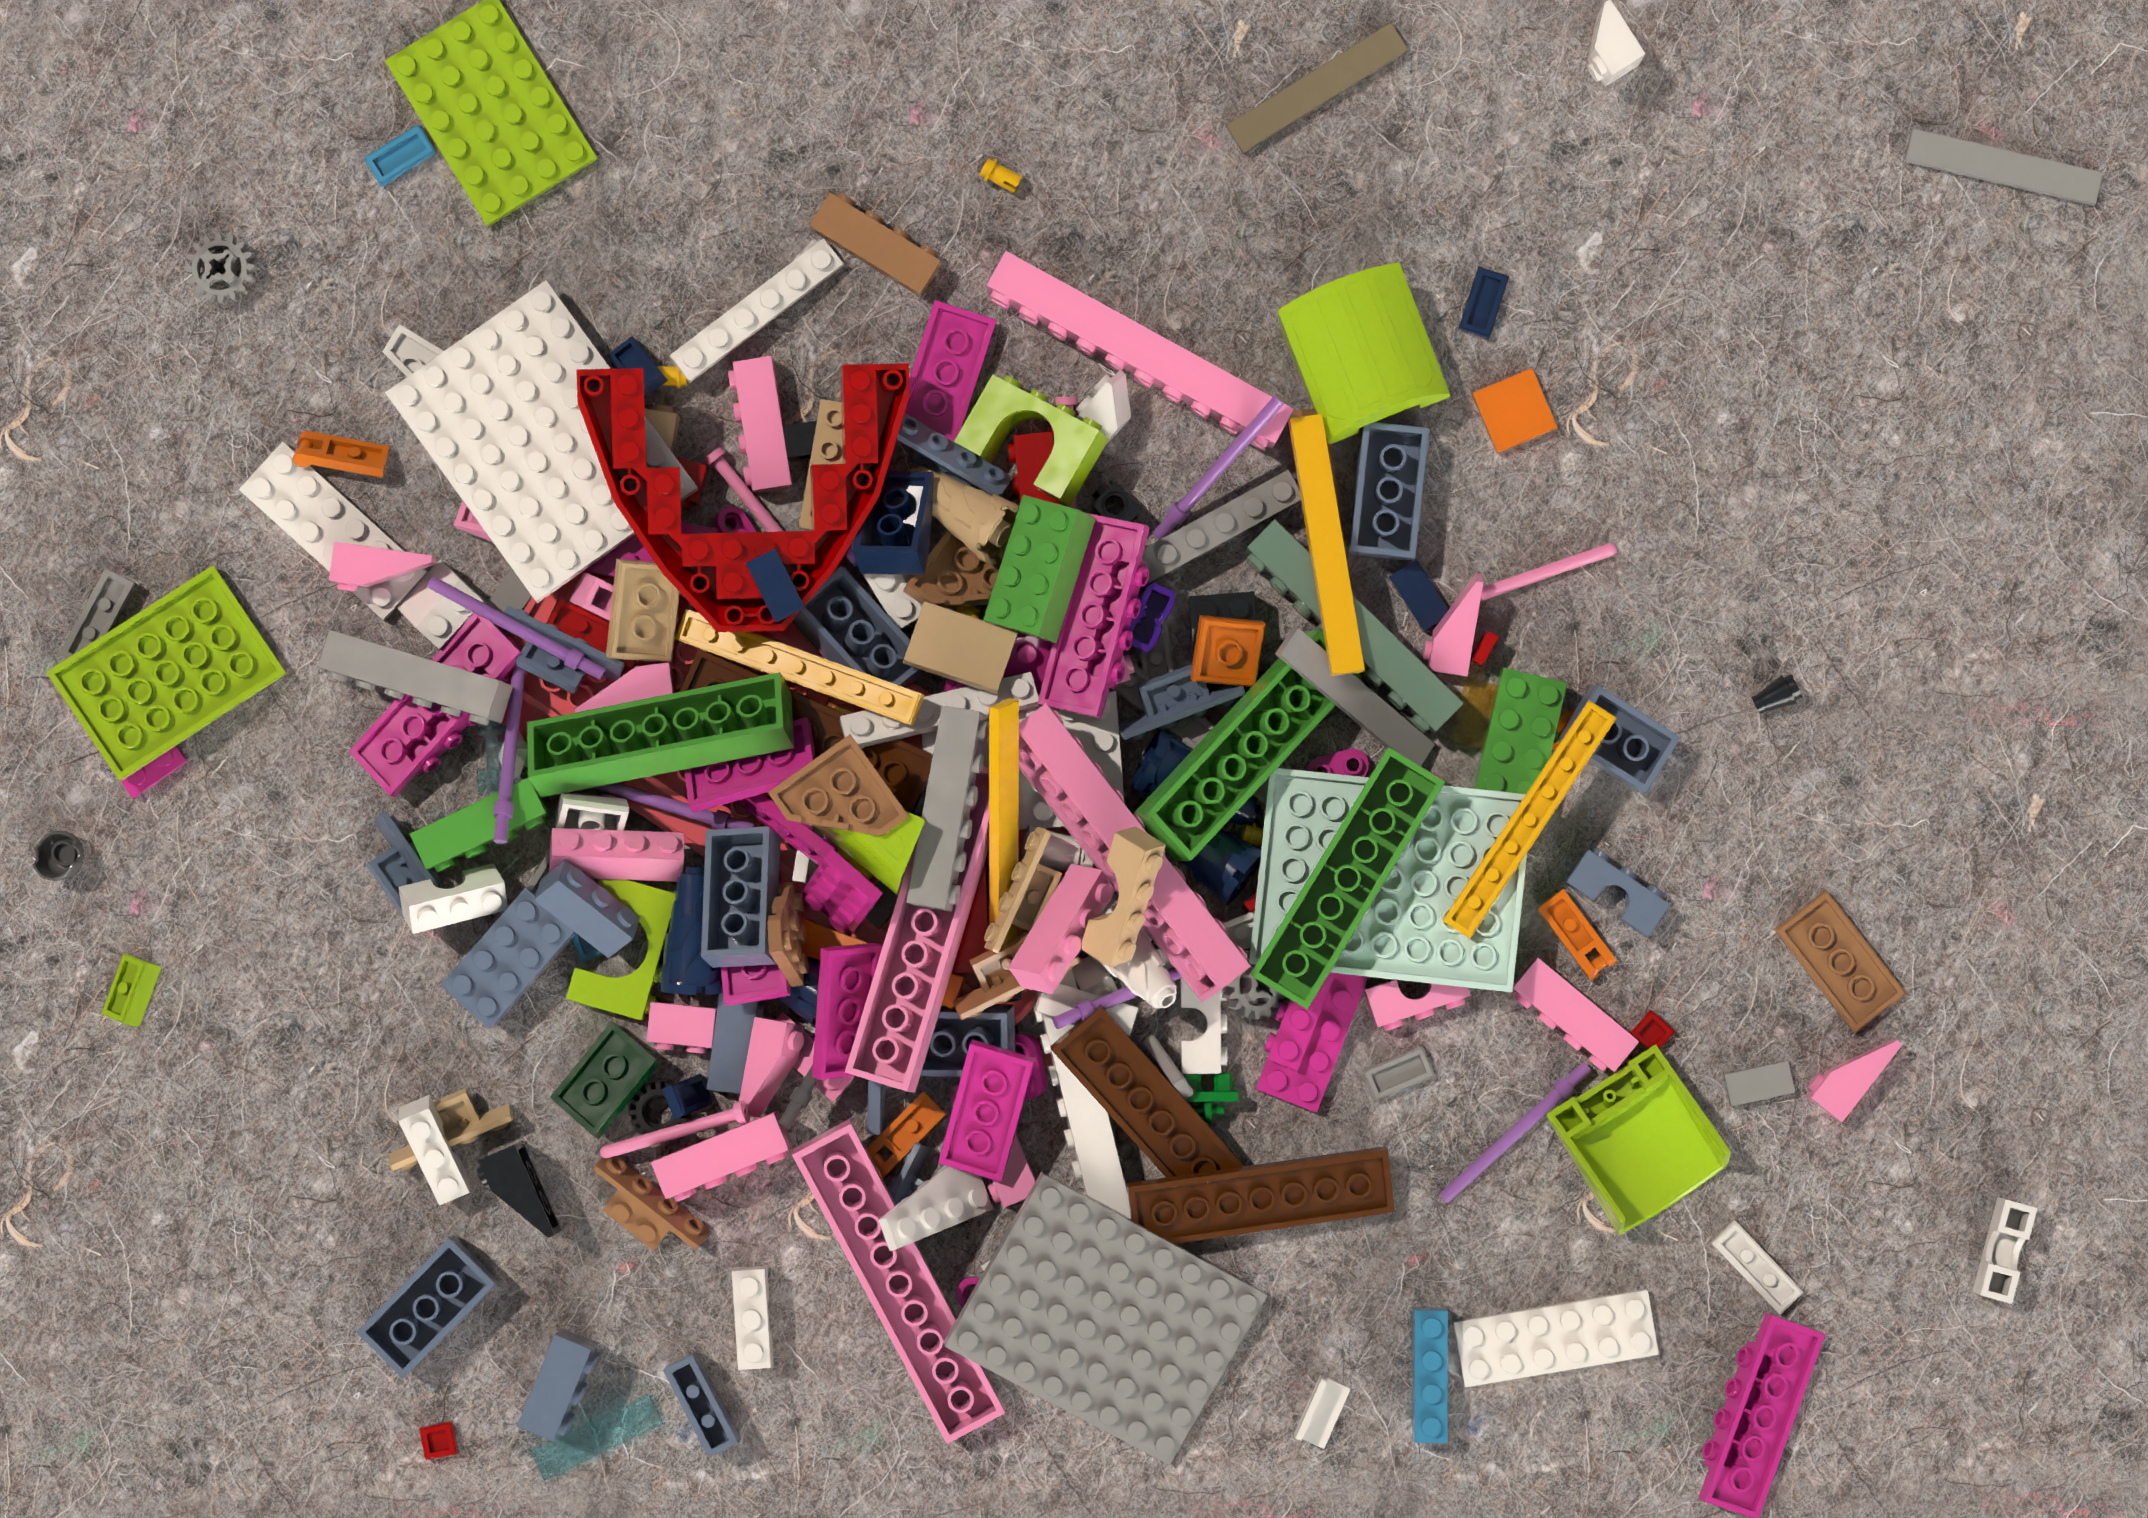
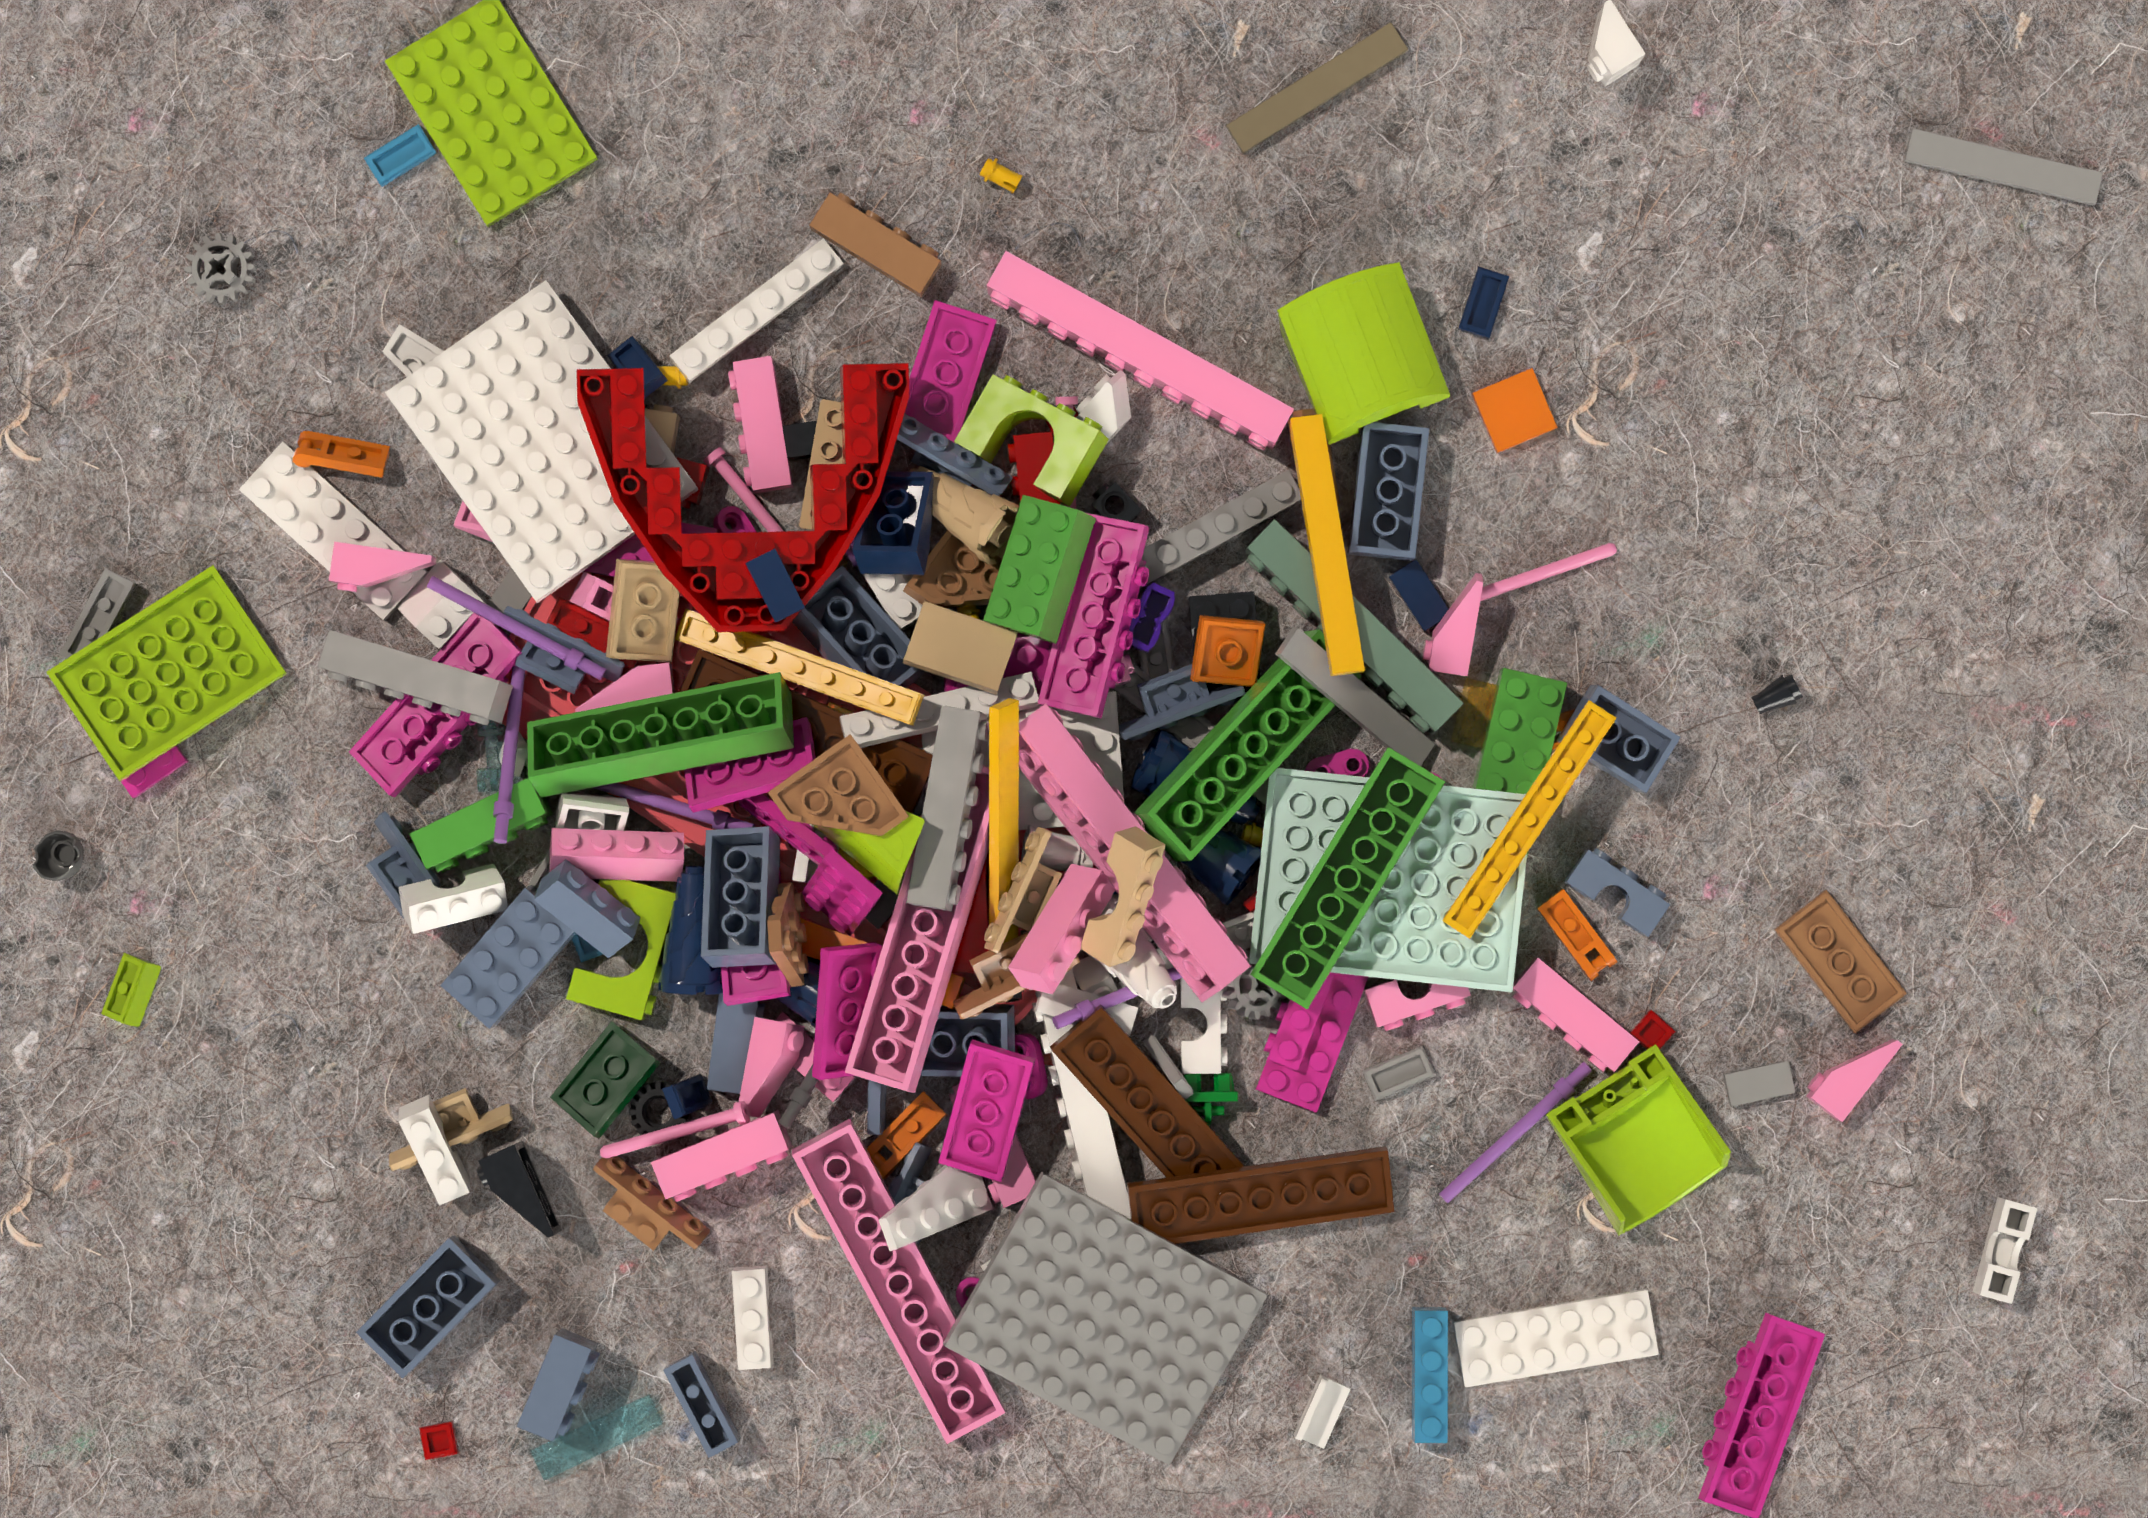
bright pink brick [646,1002,717,1053] -> none
medium lavender bar [1153,393,1286,540] -> none
red tile [1470,631,1499,667] -> none
white tile [1711,1220,1804,1315] -> none

